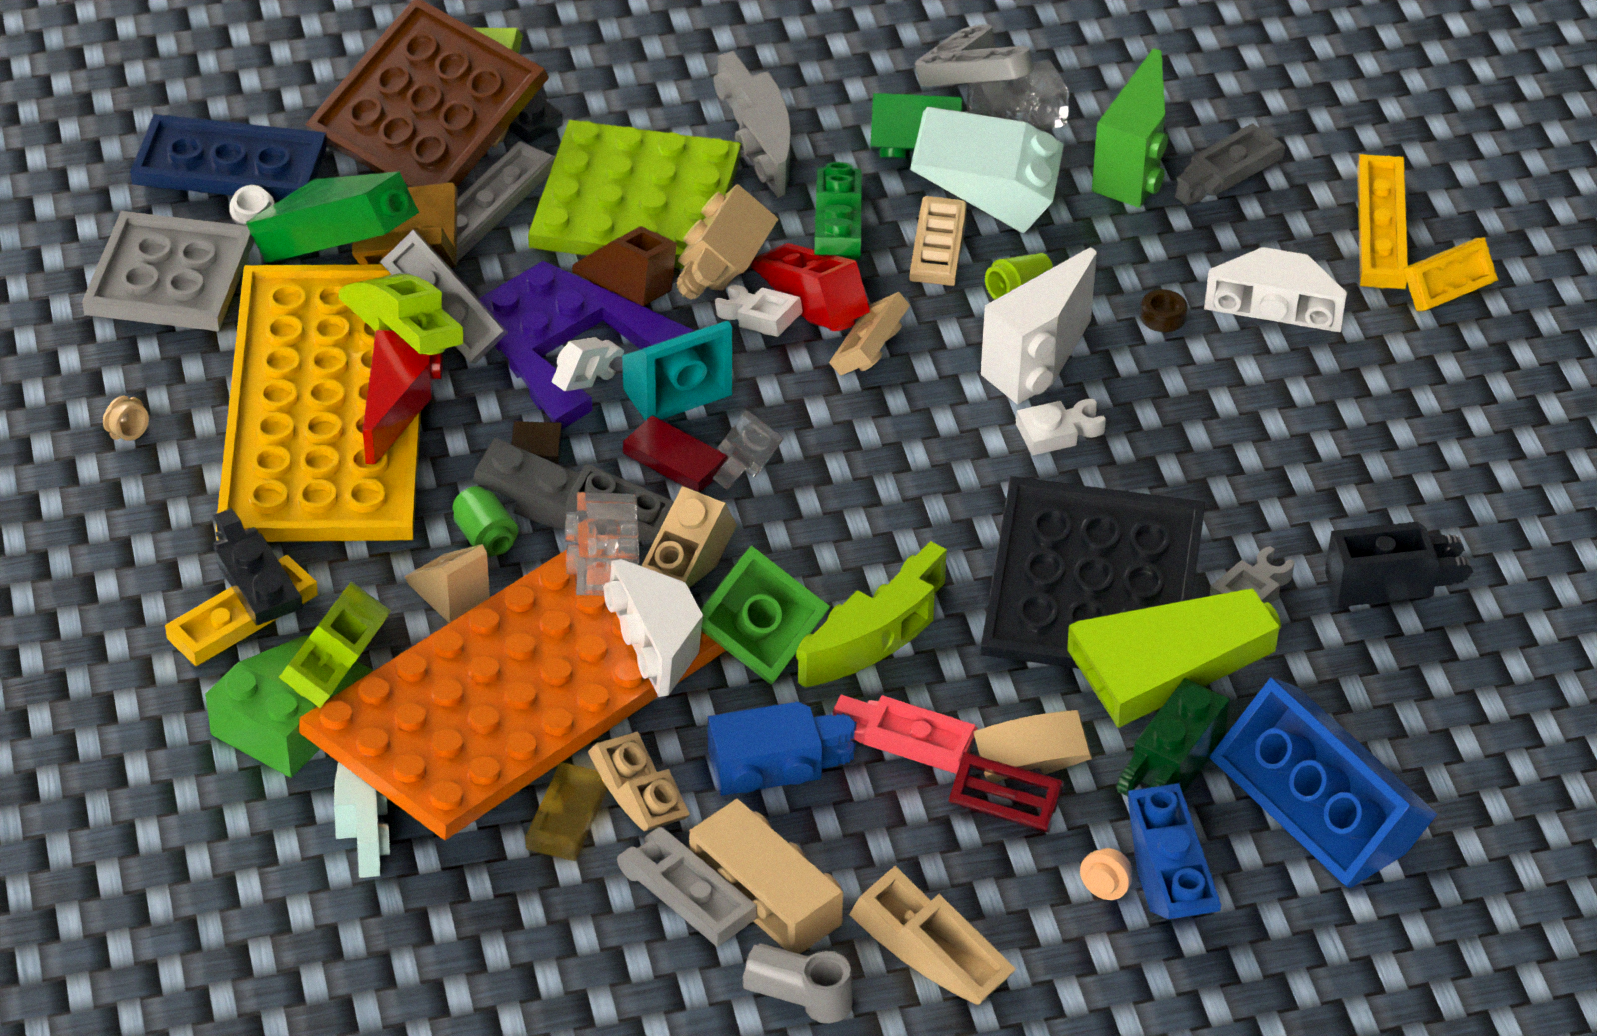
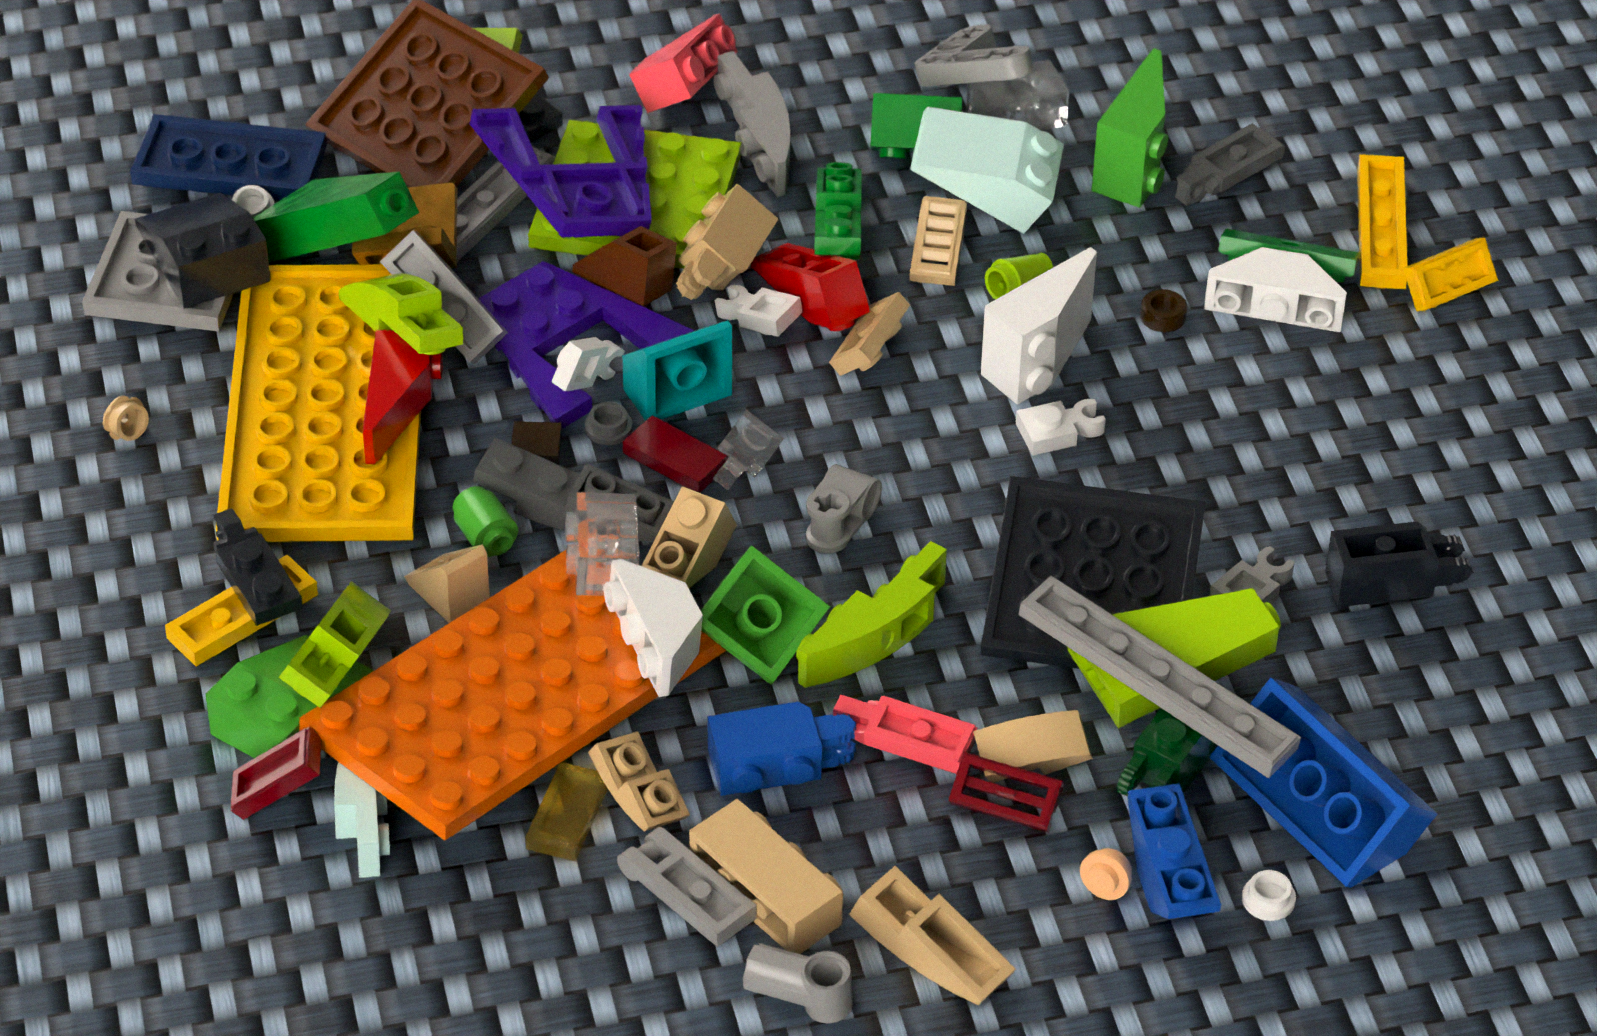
none -> black slope [135,193,271,308]
none -> dark red tile [230,727,321,820]
none -> dark purple wing [470,105,652,238]
none -> dark grey plate [585,402,632,445]
none -> coral slope [629,13,738,113]
none -> light grey piece [806,464,882,554]
none -> light grey tile [1018,576,1301,778]
none -> green tile [1218,228,1360,282]
none -> white plate [1242,870,1296,921]

